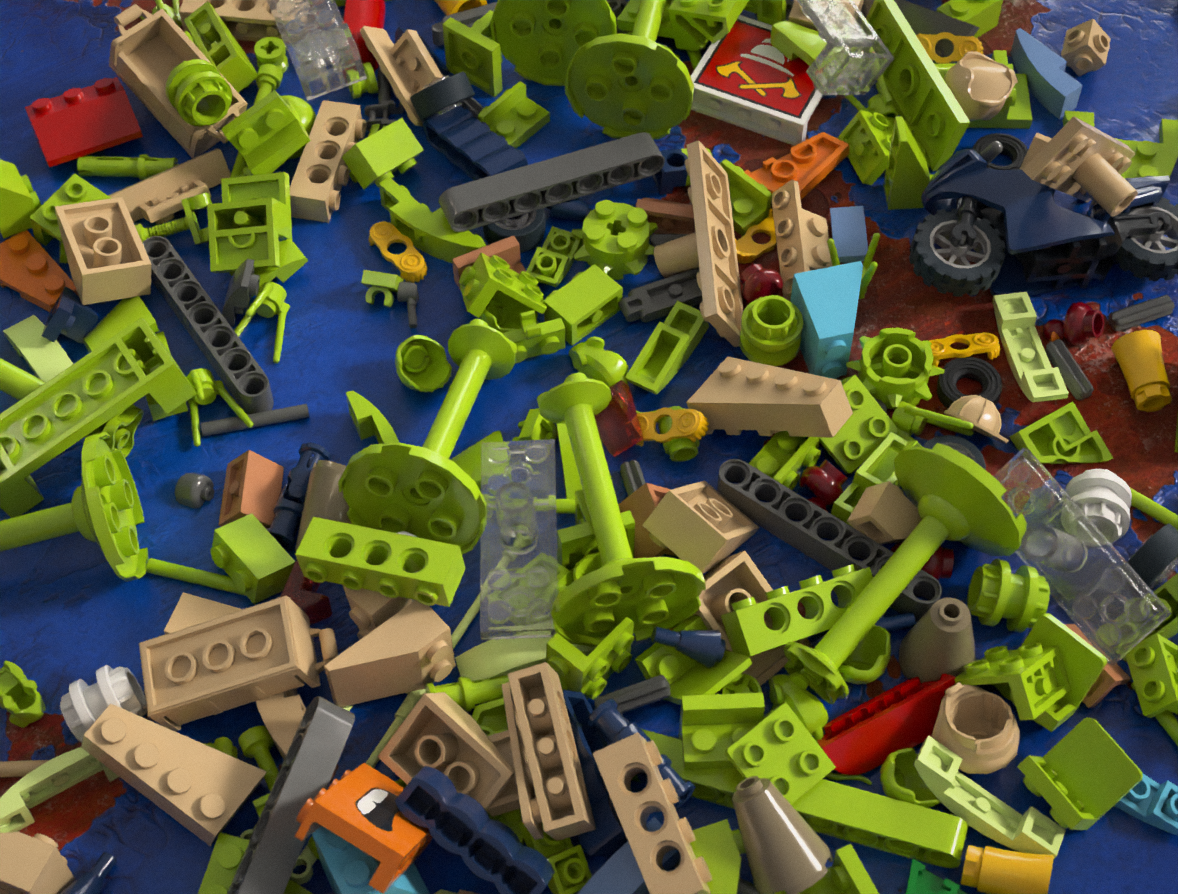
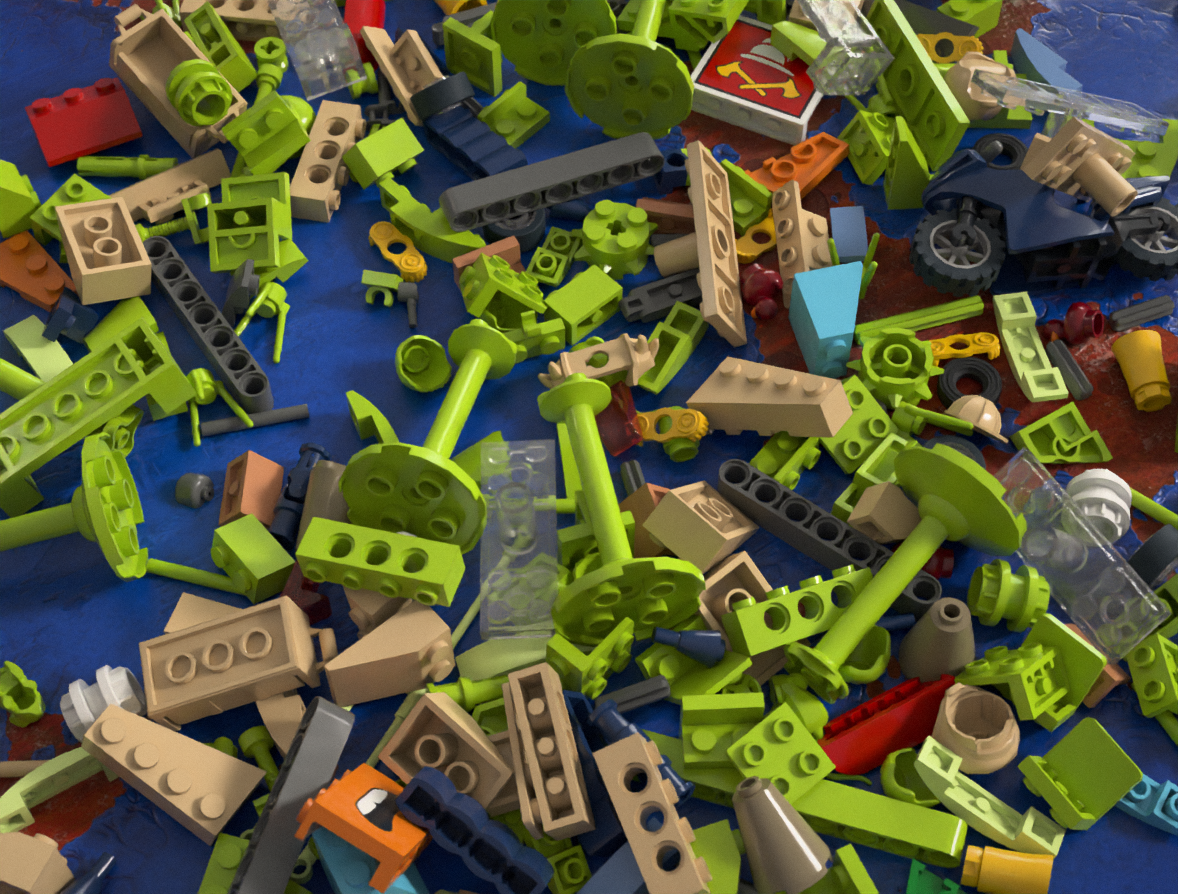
lime tile [512,408,557,459] -> none
lime piece [739,295,803,366] -> none
dark red animal [799,459,848,512] -> none
tan brick [1061,19,1111,76] -> none
none -> tan piece [538,333,659,389]
none -> lime axle [853,295,984,345]
none -> clear plate [971,69,1170,138]

